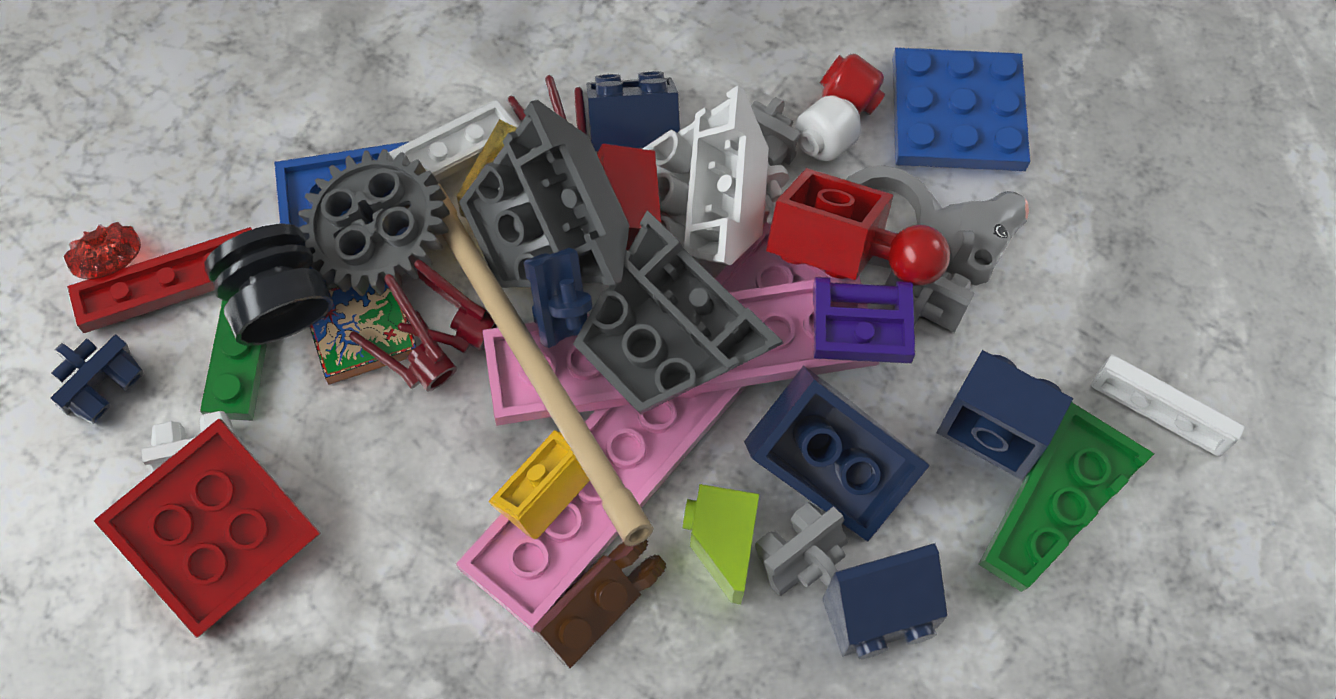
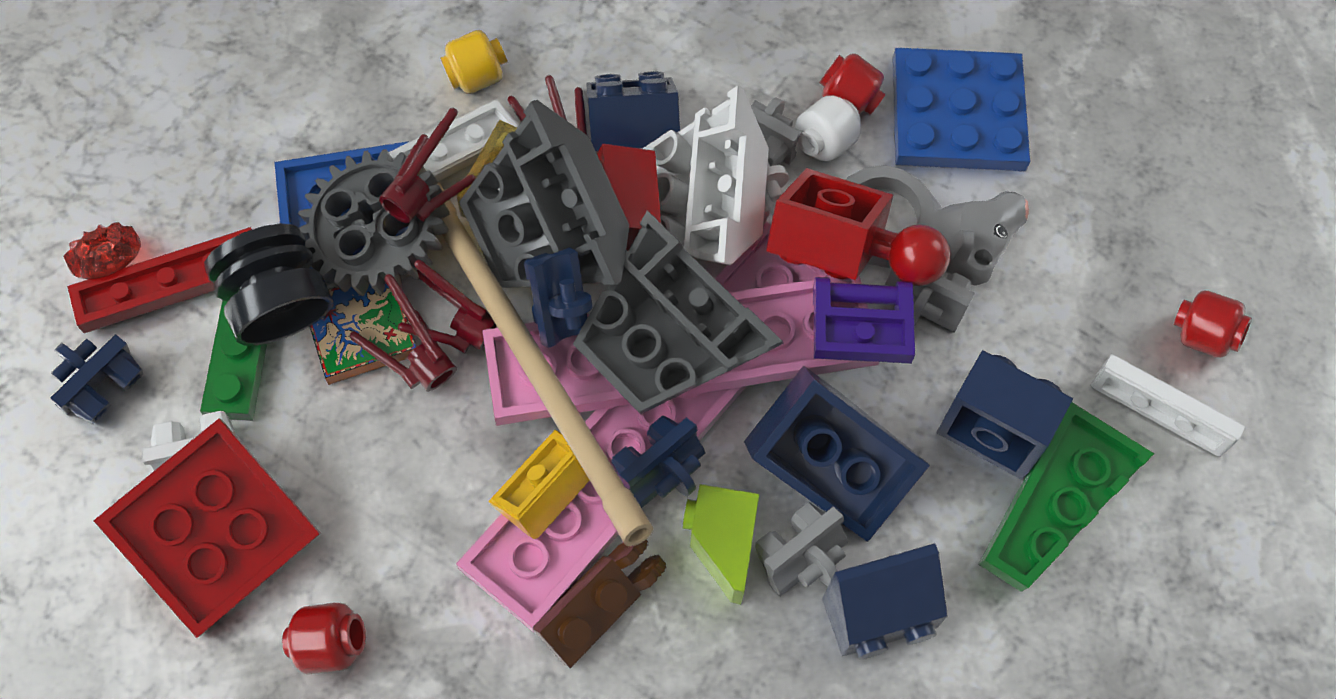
none -> red head [282,603,366,674]
none -> dark red plant [379,108,476,223]
none -> yellow head [440,30,508,94]
none -> dark blue hips [611,415,706,508]
none -> red head [1174,290,1252,358]

